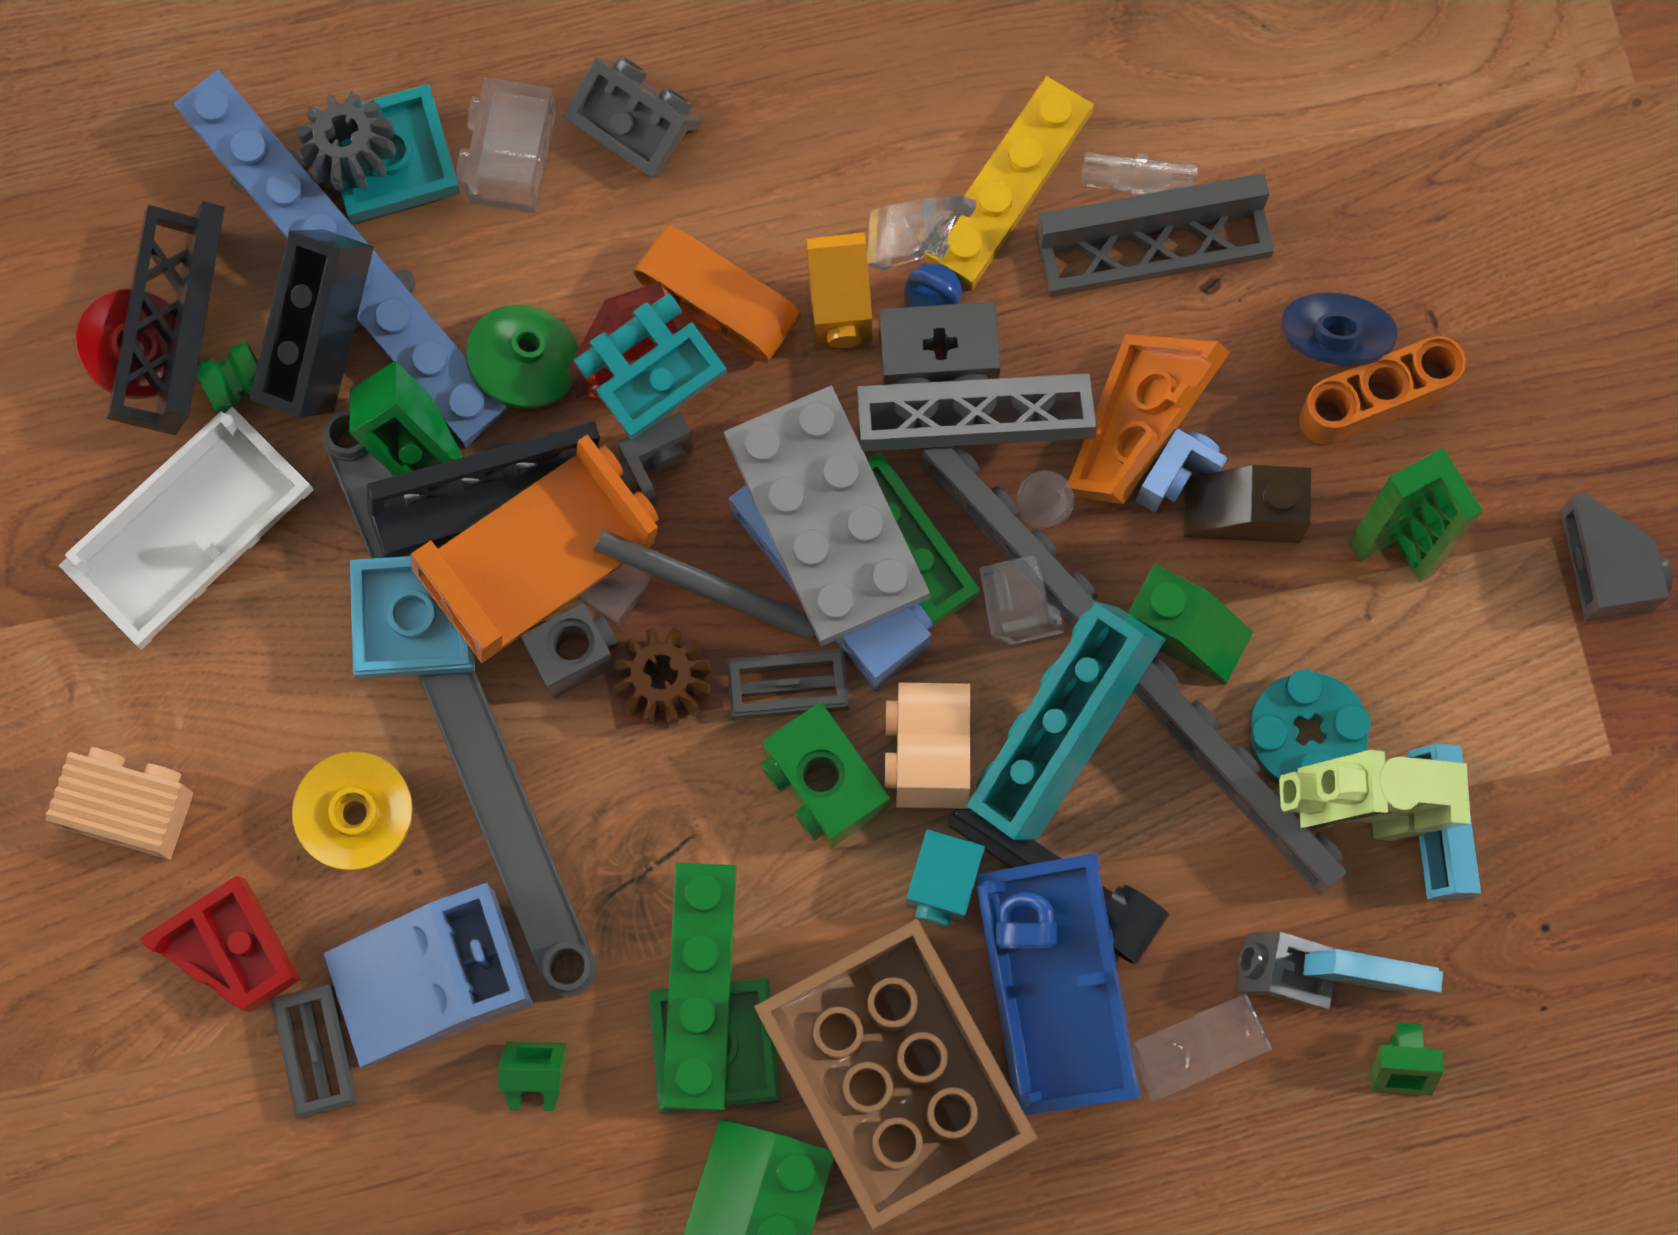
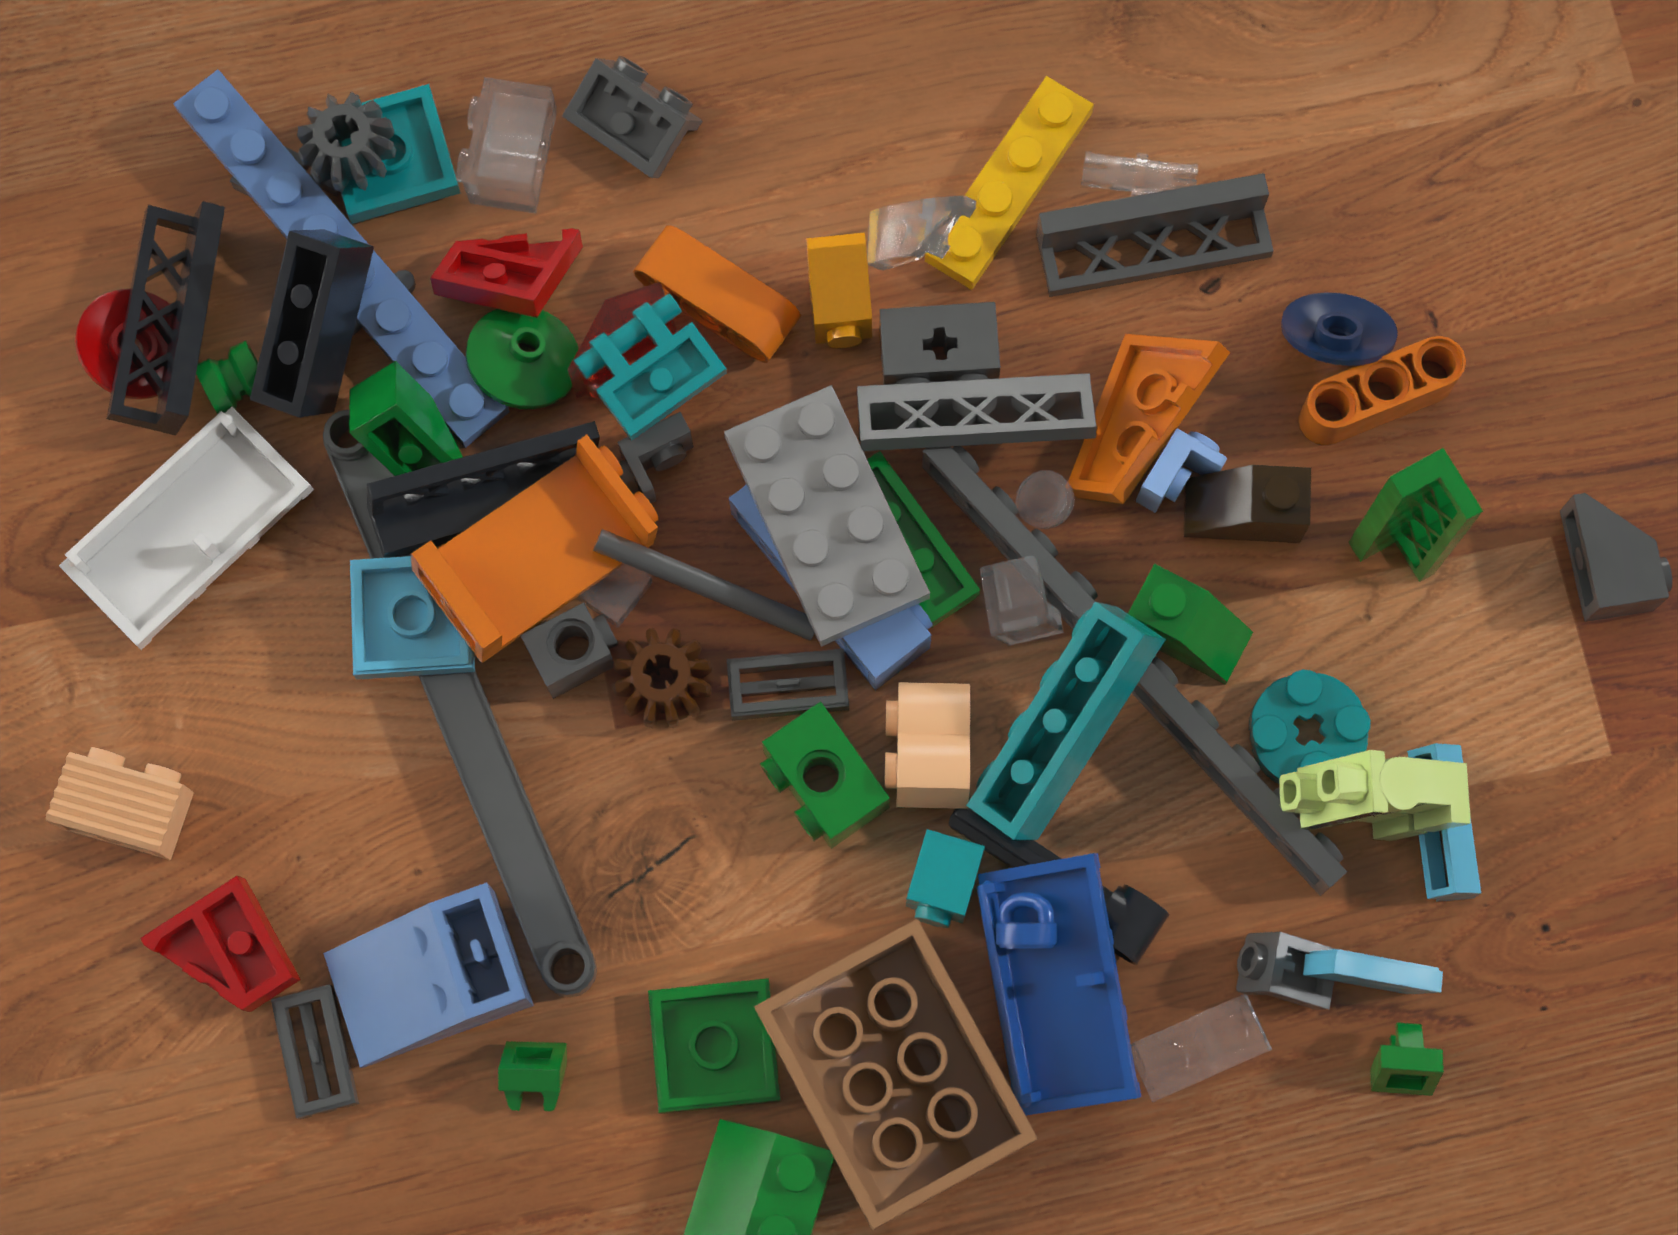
yellow dish [292,752,413,871] -> none
green plate [662,863,737,1111] -> none
blue tile [904,263,962,307] -> none
none -> red wing [430,228,583,318]

